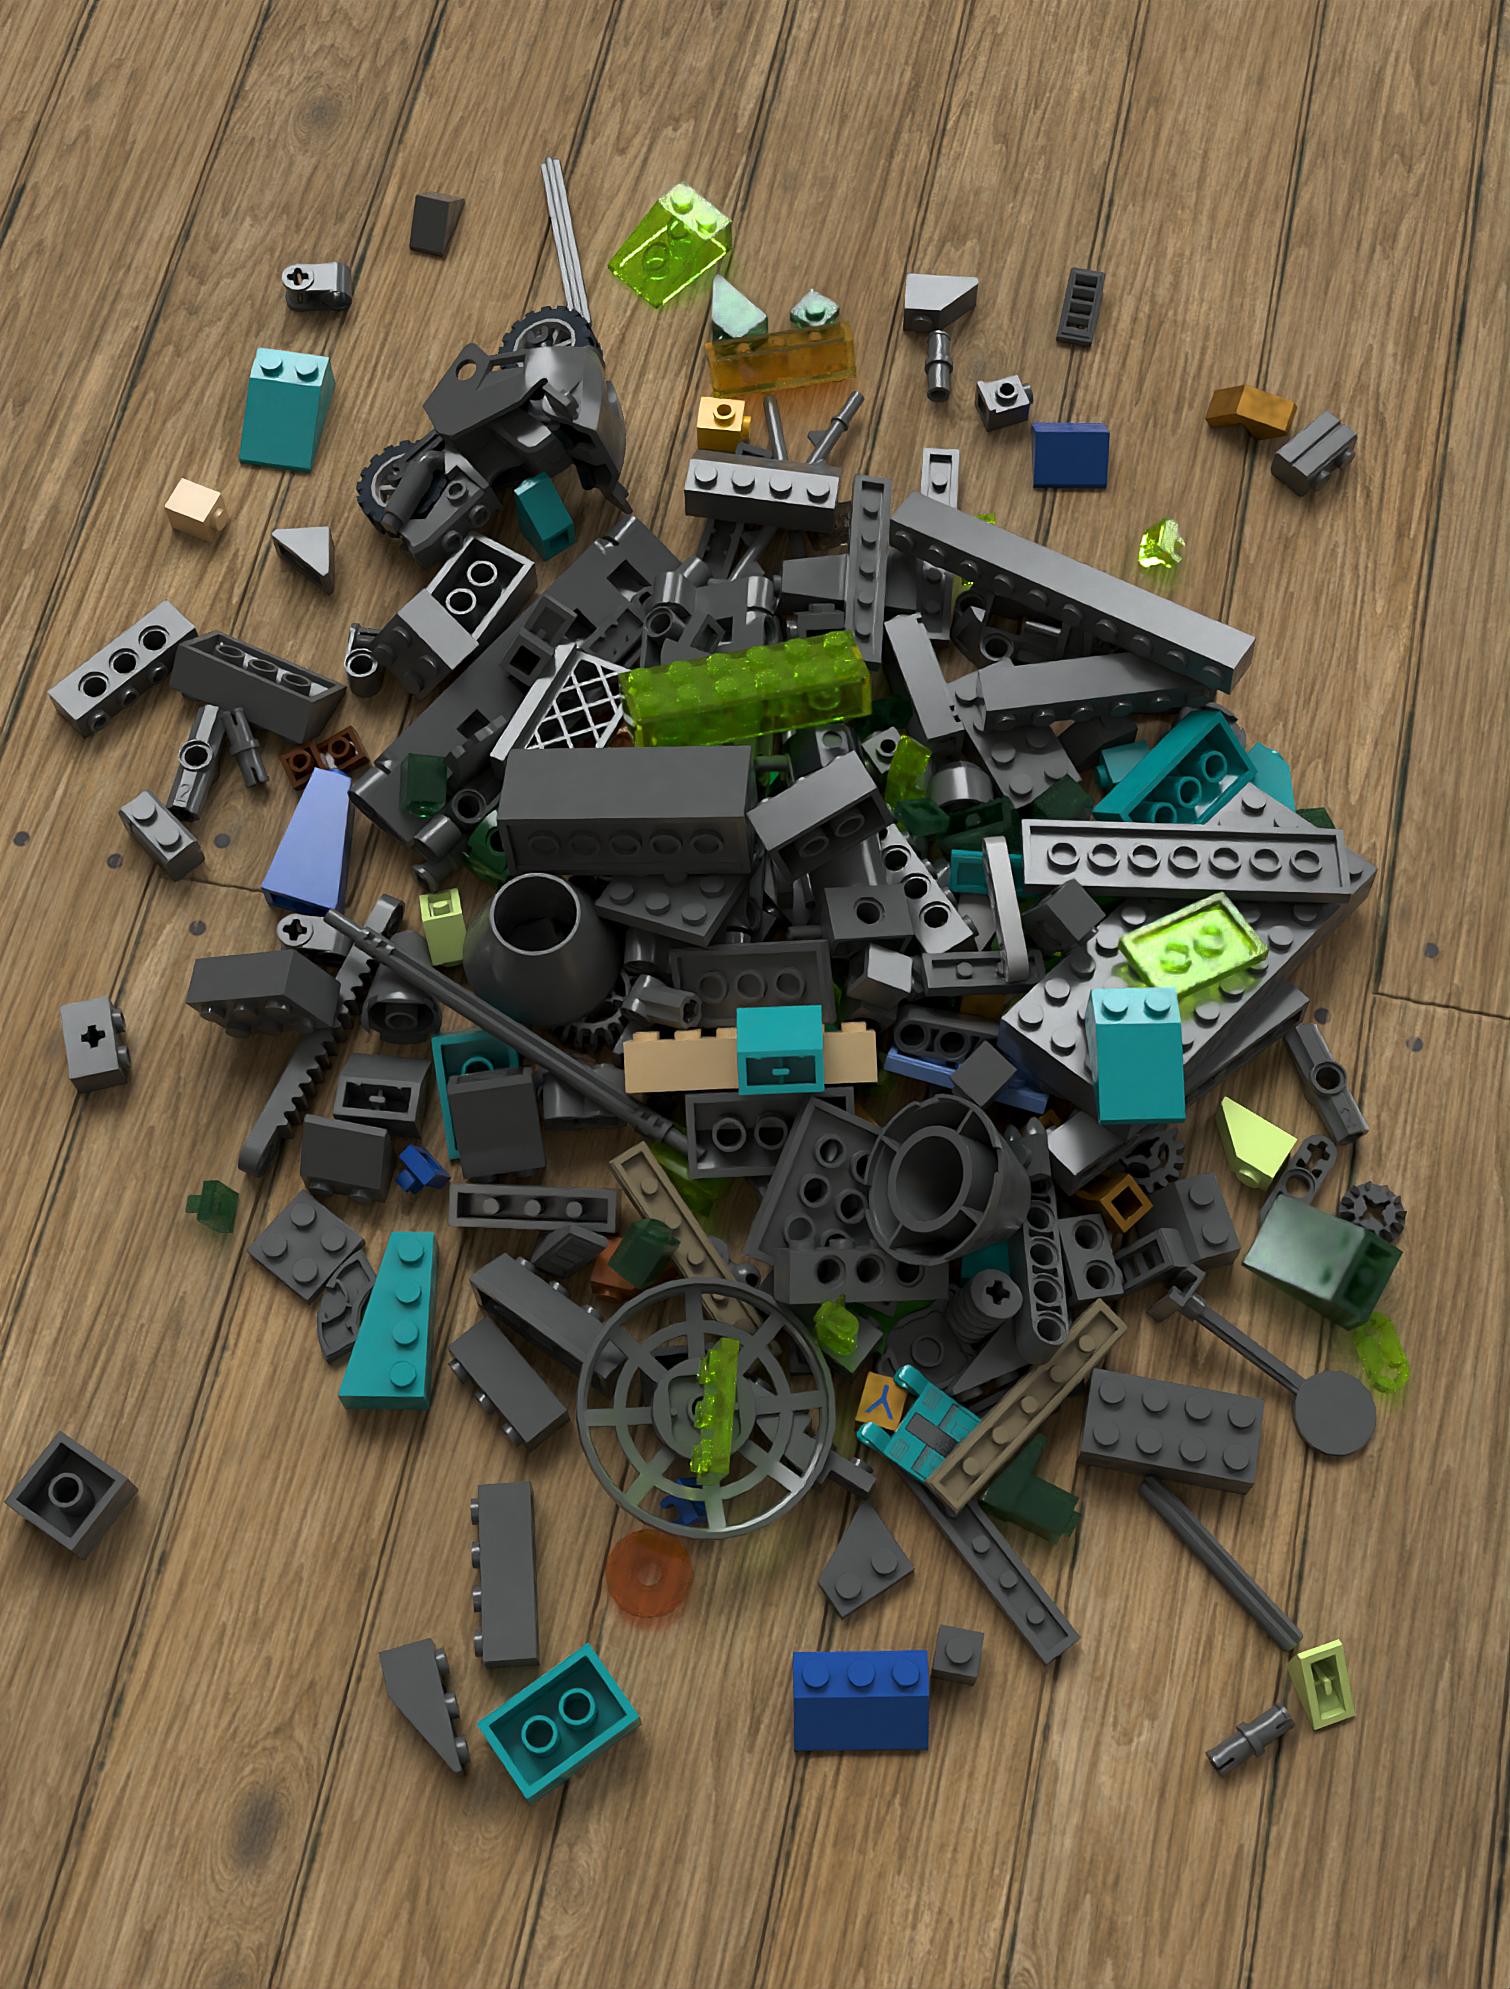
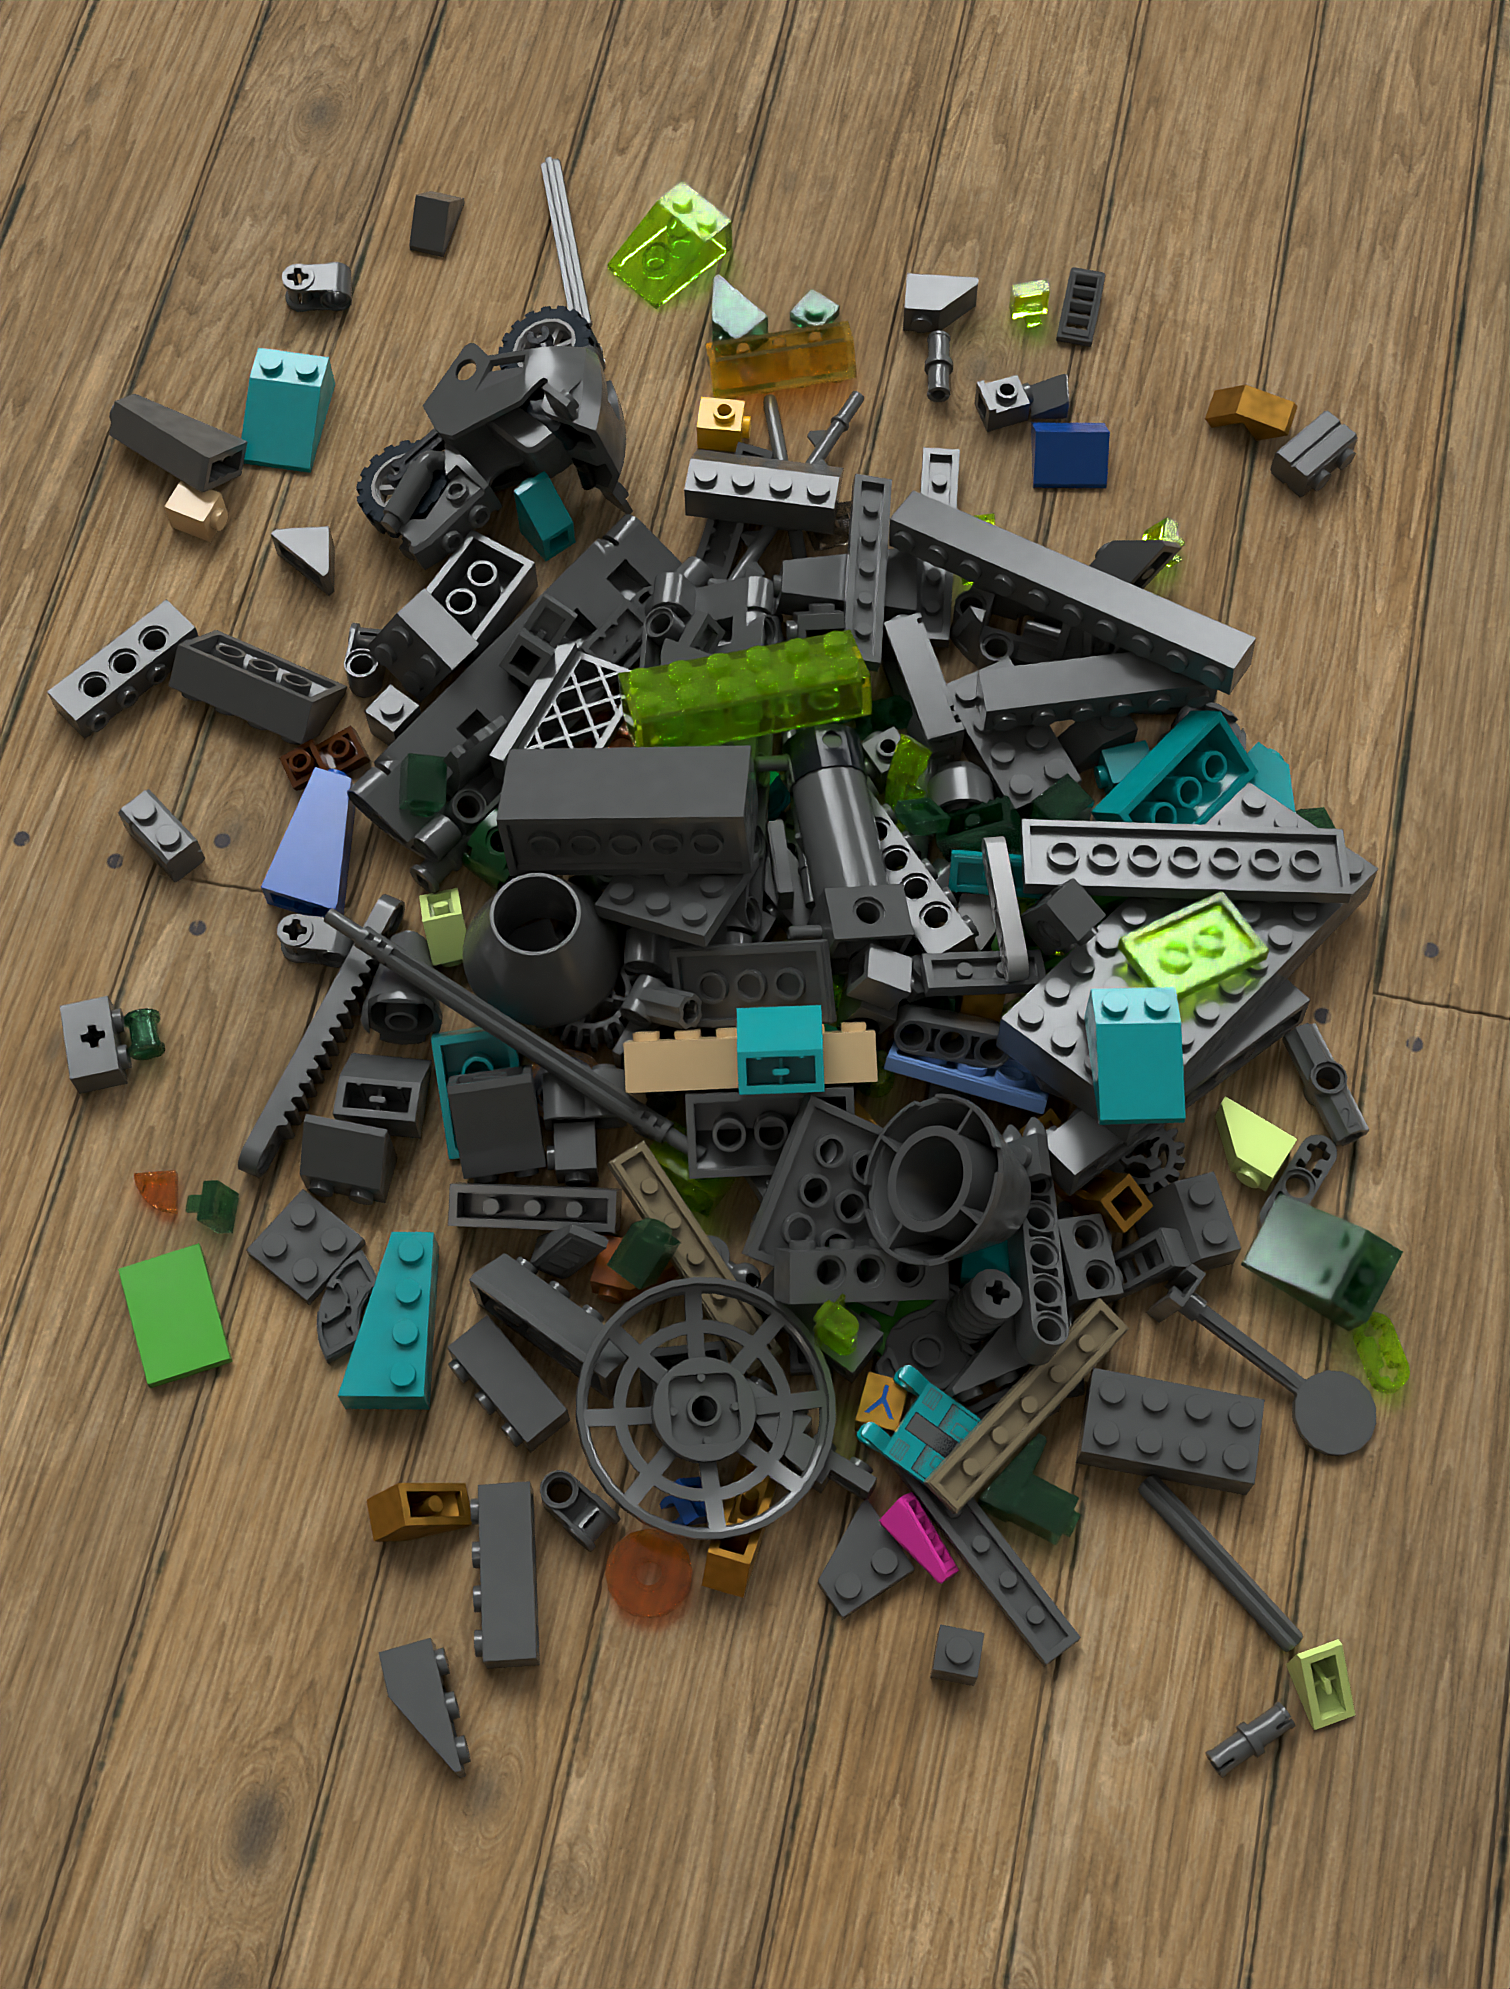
dark grey brick [4,1431,139,1561] -> none
dark grey piece [166,705,233,823] -> none
dark grey brick [185,949,341,1038] -> none
dark grey pin [219,707,270,788] -> none
blue tile [395,1145,451,1194] -> none
teal brick [476,1642,642,1806] -> none
clear neon green plate [690,1337,739,1486] -> none
dark grey brick [746,750,894,885] -> none
blue slope [792,1650,929,1752] -> none
dark grey brick [949,1040,1018,1112] -> none
dark grey gear [1338,1181,1407,1247] -> none
none -> dark grey slope [109,393,248,492]
none -> bright green tile [118,1243,233,1388]
none -> clear green bush [123,1008,166,1060]
none -> clear orange tile [134,1170,178,1214]
none -> brick [365,684,421,746]
none -> pearl gold slope [366,1483,472,1542]
none -> dark grey piece [540,1470,621,1552]
none -> dark grey brick [547,1121,599,1187]
none -> pearl gold slope [701,1456,778,1598]
none -> dark pink slope [879,1492,959,1584]
none -> clear neon green tile [1009,279,1050,328]
none -> dark grey slope [1030,374,1069,419]
none -> dark grey slope [1089,540,1182,589]

